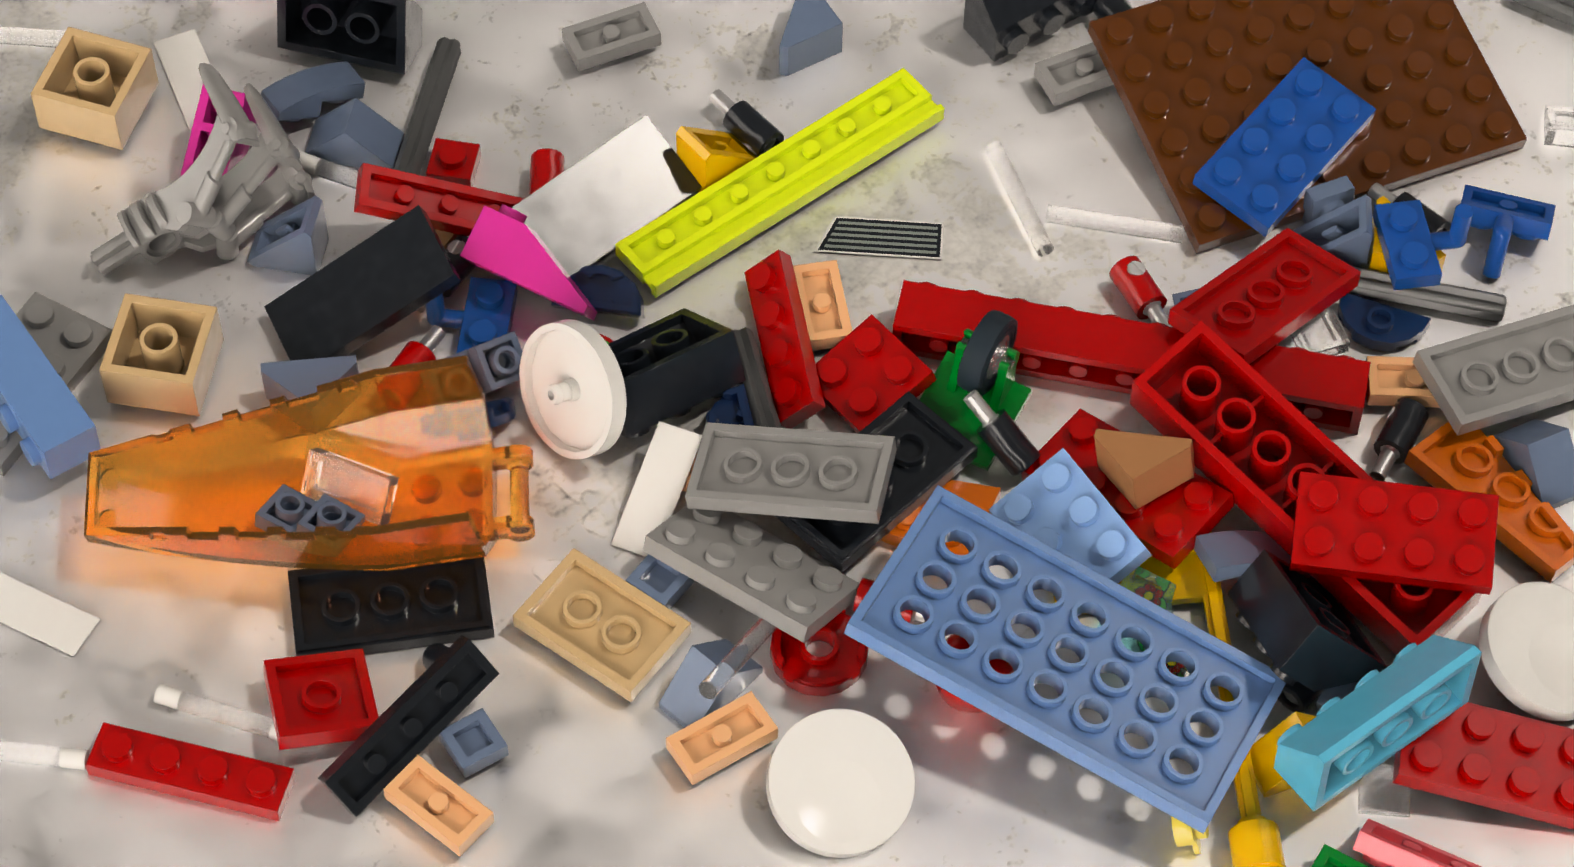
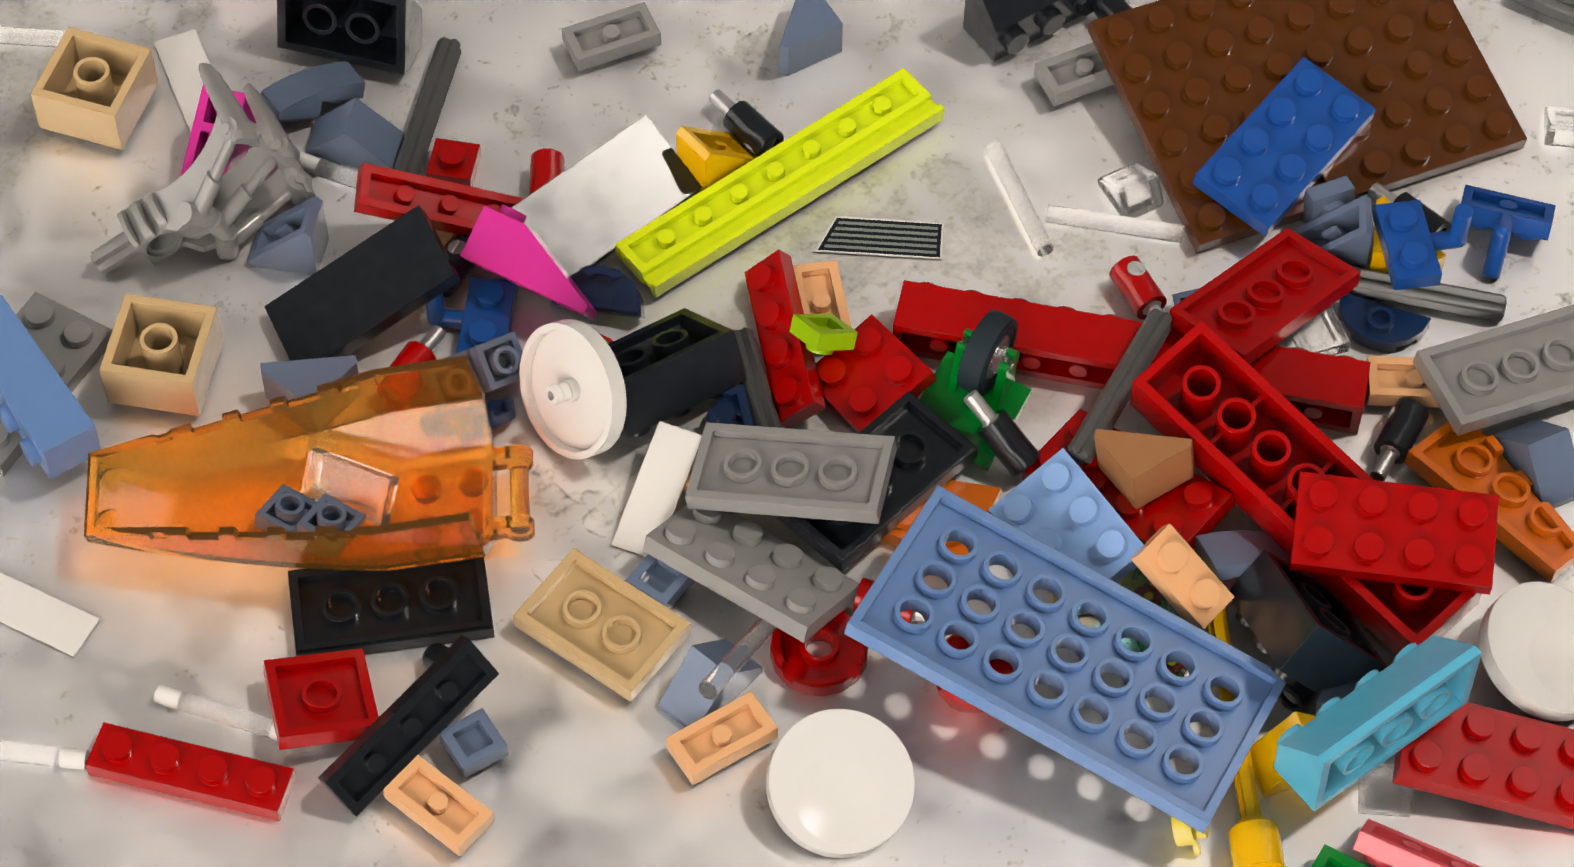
none -> lime plate [789,313,858,355]
none -> dark grey axle [1068,309,1173,465]
none -> clear slope [1097,162,1164,221]
none -> light nougat plate [1131,523,1234,630]

